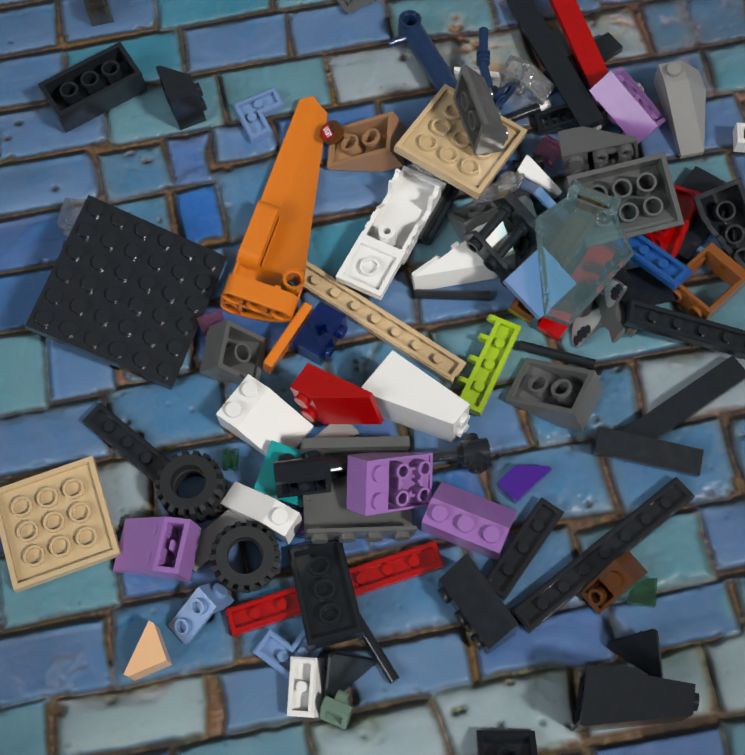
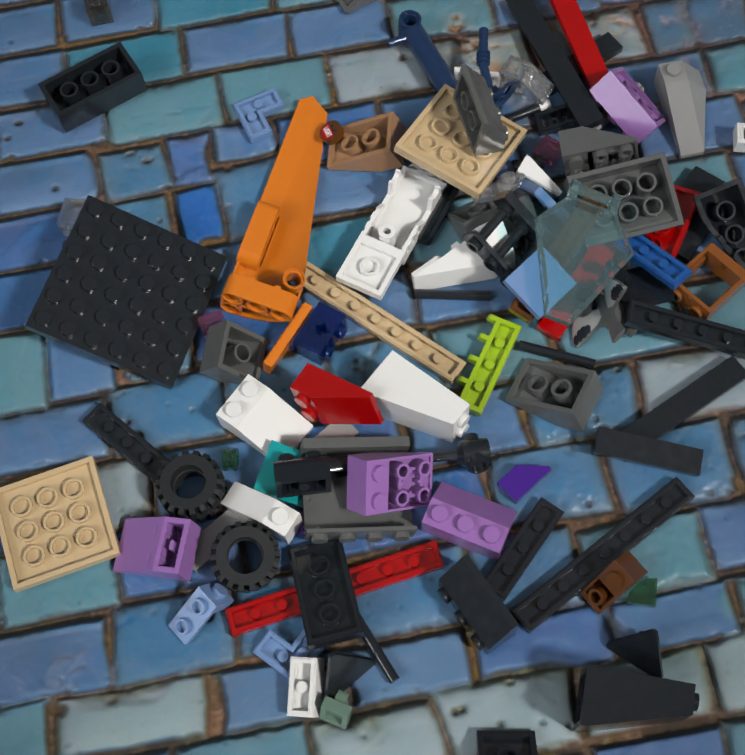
light nougat slope [123,621,172,681] -> none
black slope [156,65,207,131] -> none

